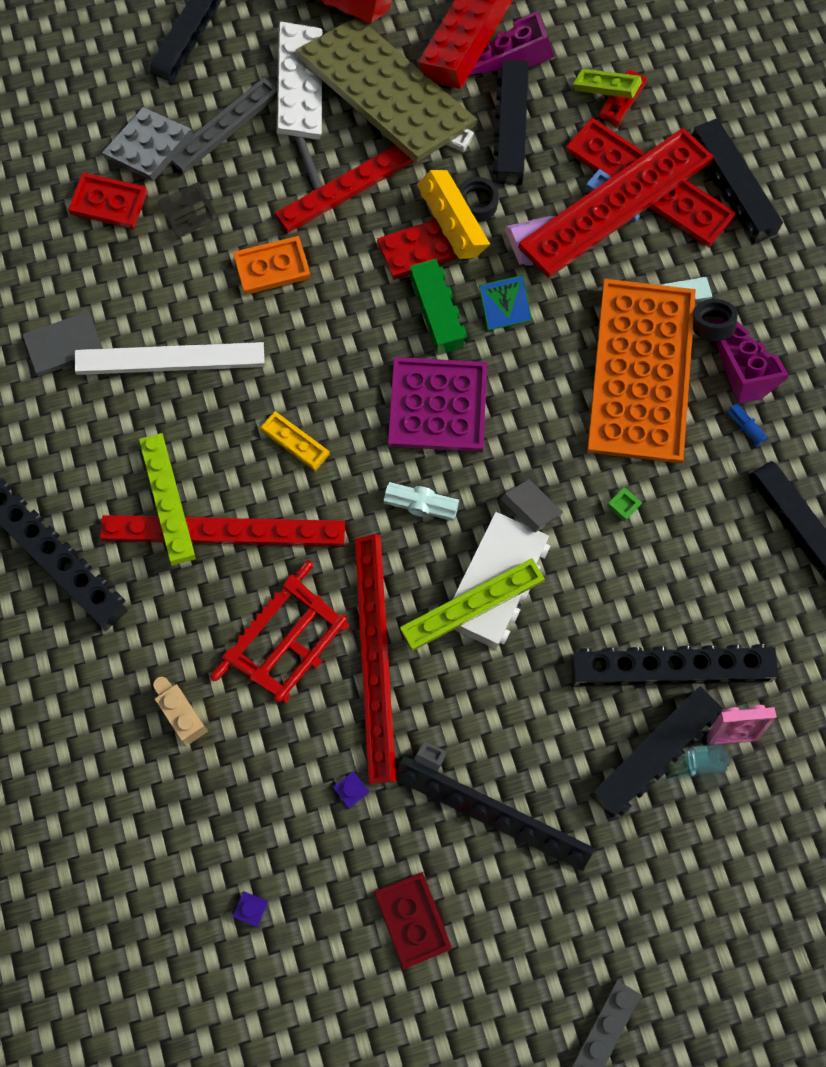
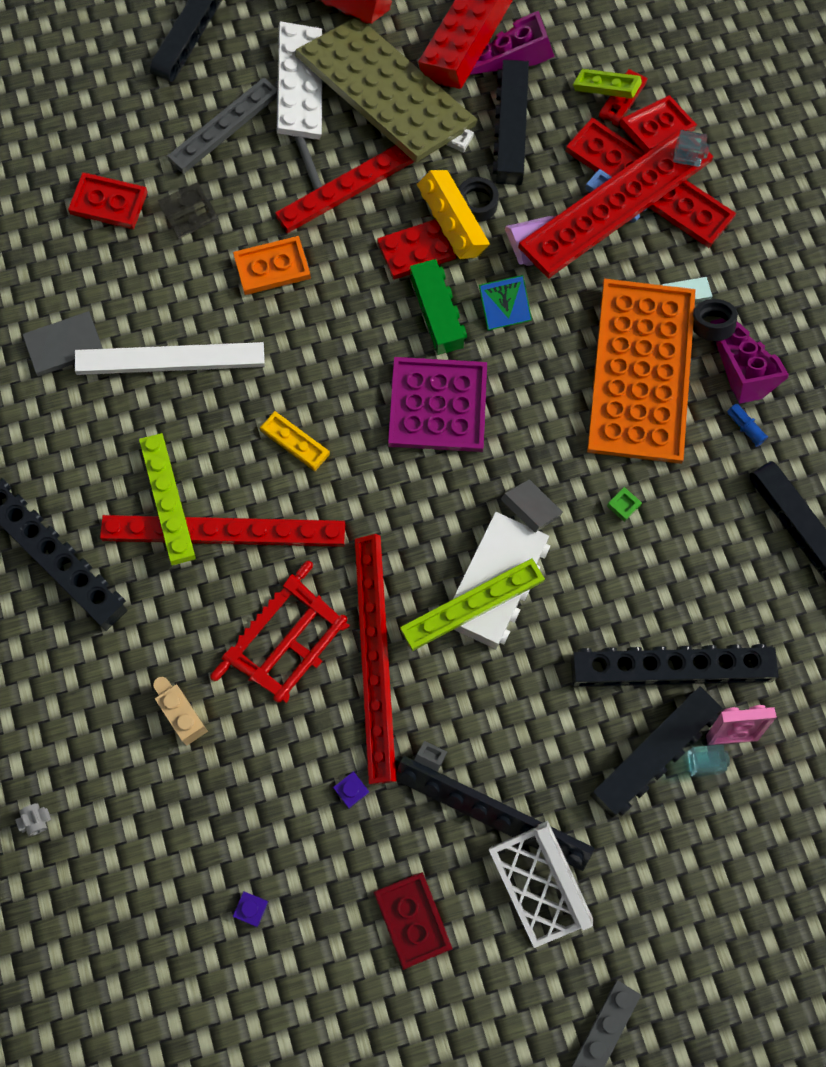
dark grey plate [102,107,194,181] -> none
light aqua piece [384,482,459,521] -> none
black brick [691,118,783,244] -> none
none -> light grey gear [15,803,51,836]
none -> white fence [489,821,593,948]
none -> red plate [619,95,697,154]
none -> clear light blue brick [673,130,710,167]

